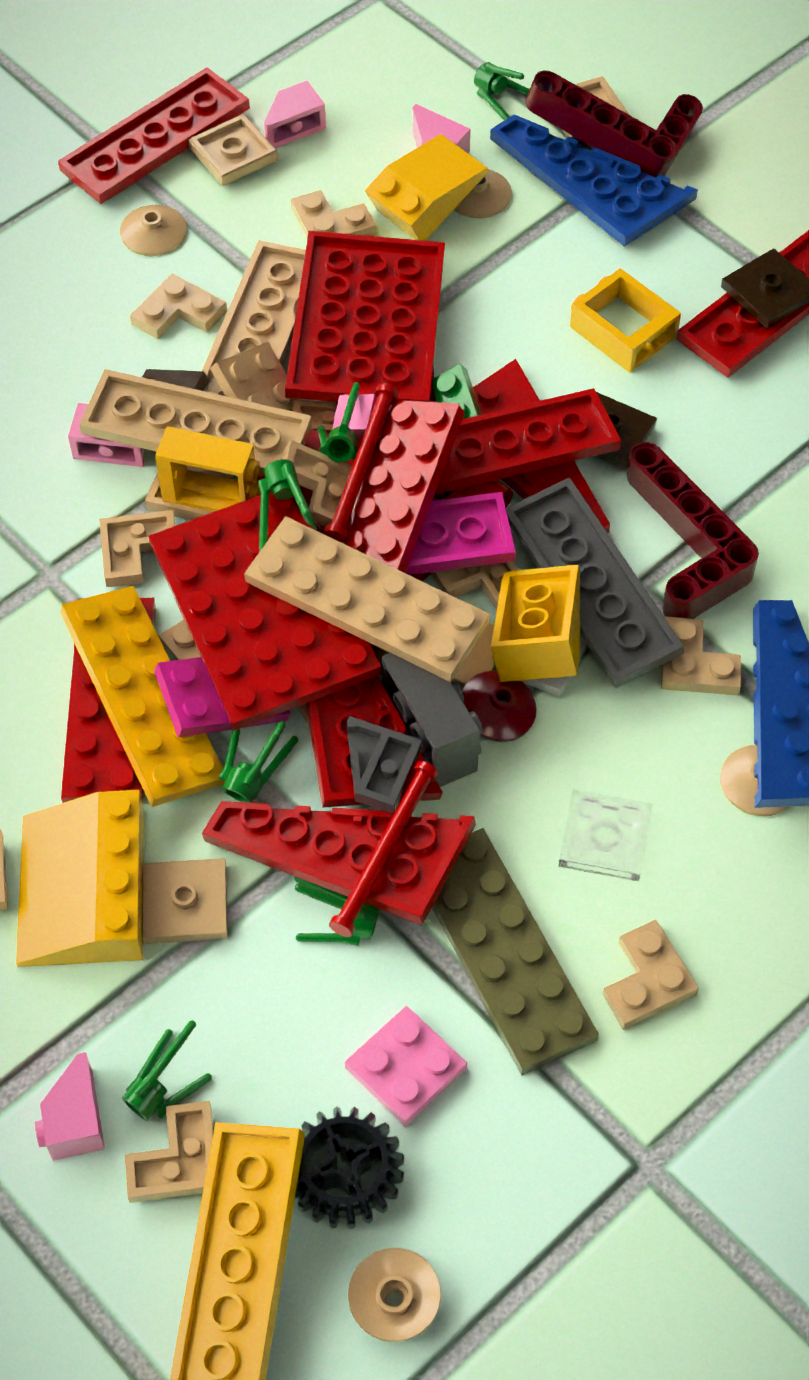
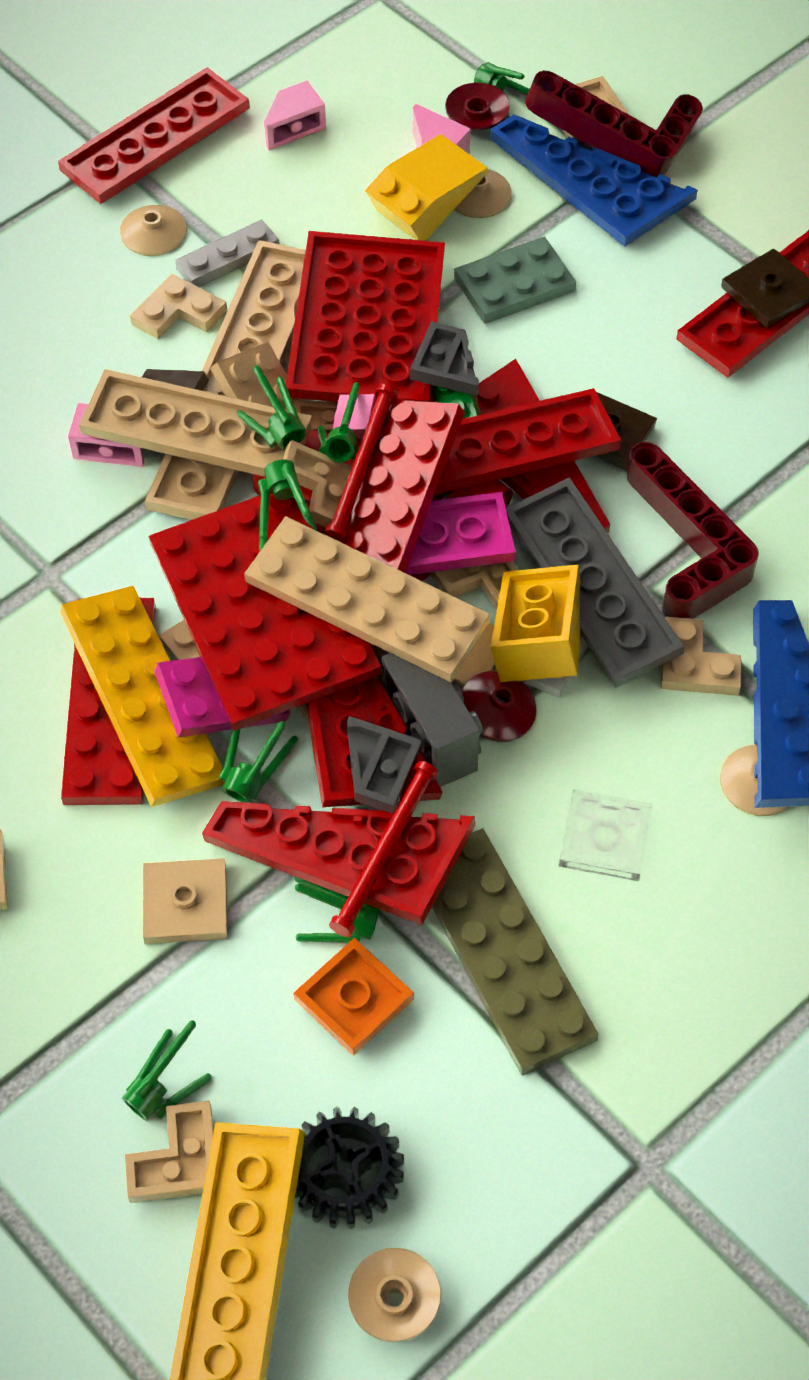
yellow slope [16,790,145,967] -> none
bright pink slope [35,1052,105,1161] -> none
tan plate [99,510,175,587] -> none
yellow window [155,426,261,512] -> none
tan plate [188,114,278,186] -> none
tan plate [291,190,377,238] -> none
bright pink plate [345,1005,467,1127] -> none
yellow window [570,268,681,373] -> none
tan plate [602,919,699,1030] -> none
none -> light grey plate [175,219,280,287]
none -> green plant [237,365,306,450]
none -> orange plate [293,938,414,1056]
none -> dark grey wing [410,321,479,396]
none -> dark red dish [445,82,510,130]
none -> sand green plate [454,236,576,324]

